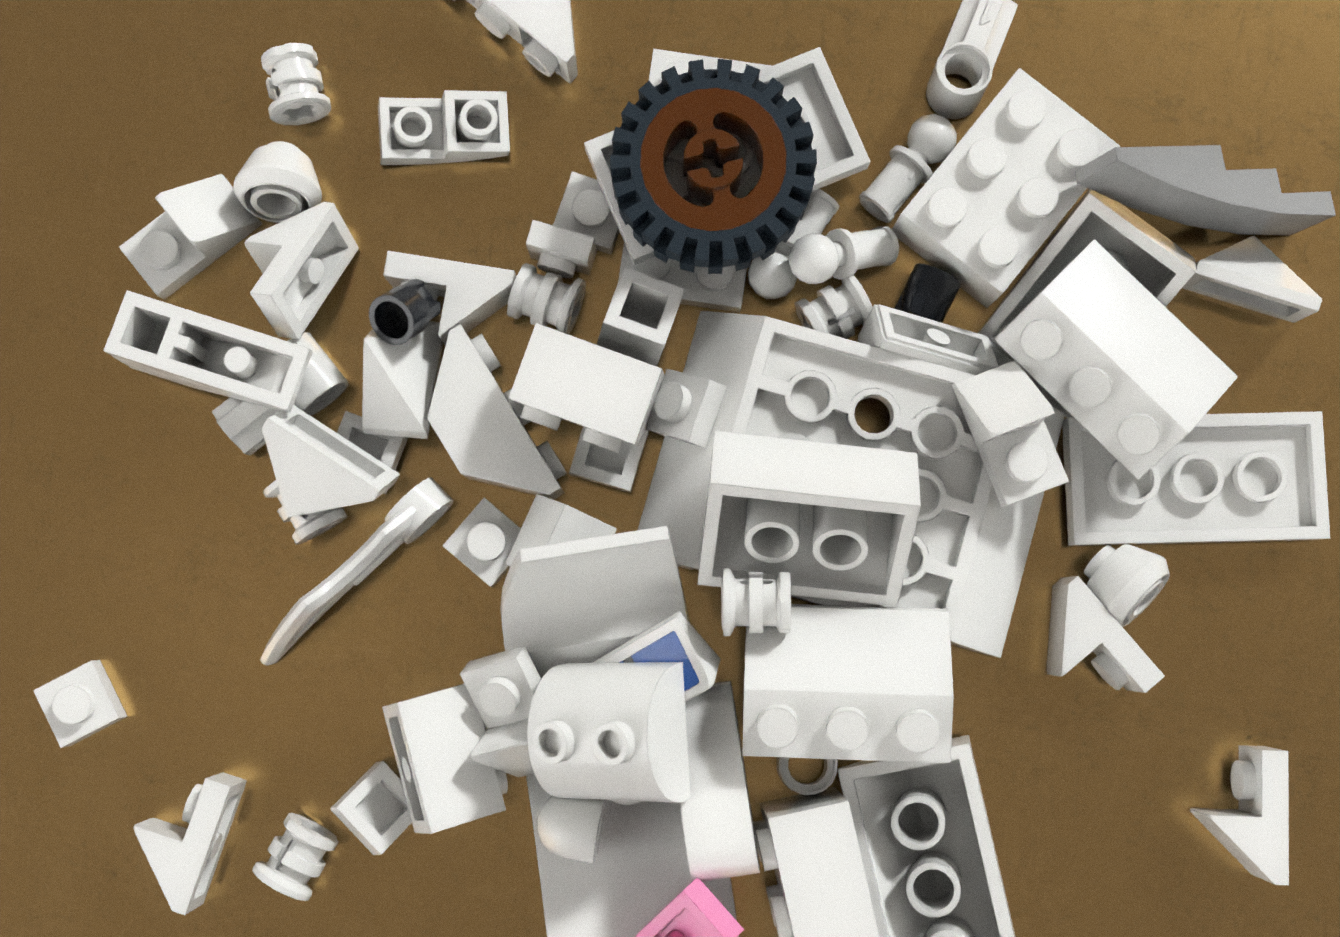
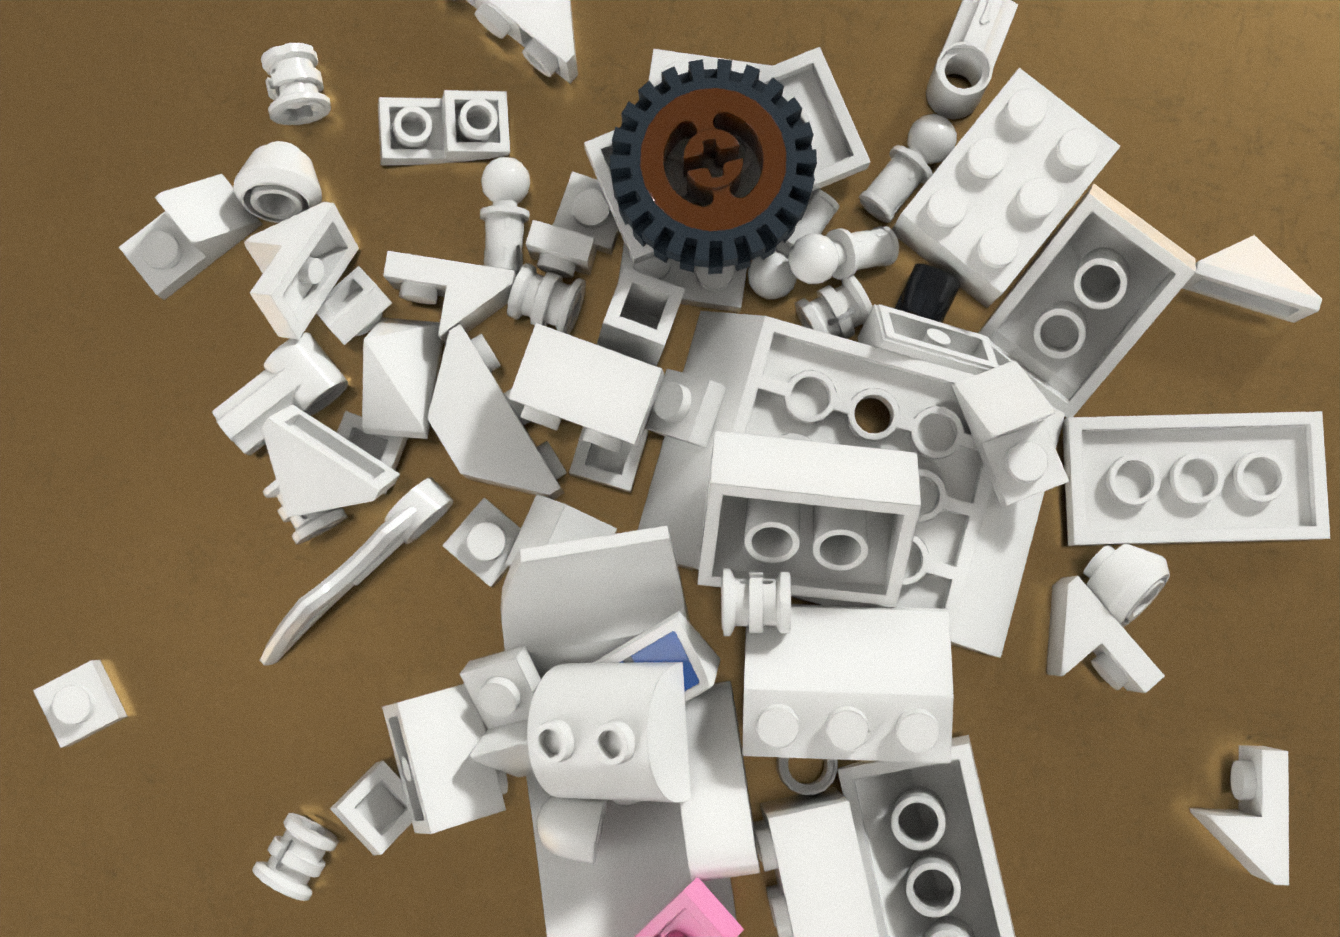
white slope [103,290,313,413] -> none
white slope [134,772,247,915] -> none
black hose [369,279,441,345] -> none
white slope [994,239,1238,480] -> none
light grey slope [1075,145,1336,236] -> none
none -> white plate [317,266,392,345]
none -> white pin [480,157,530,276]

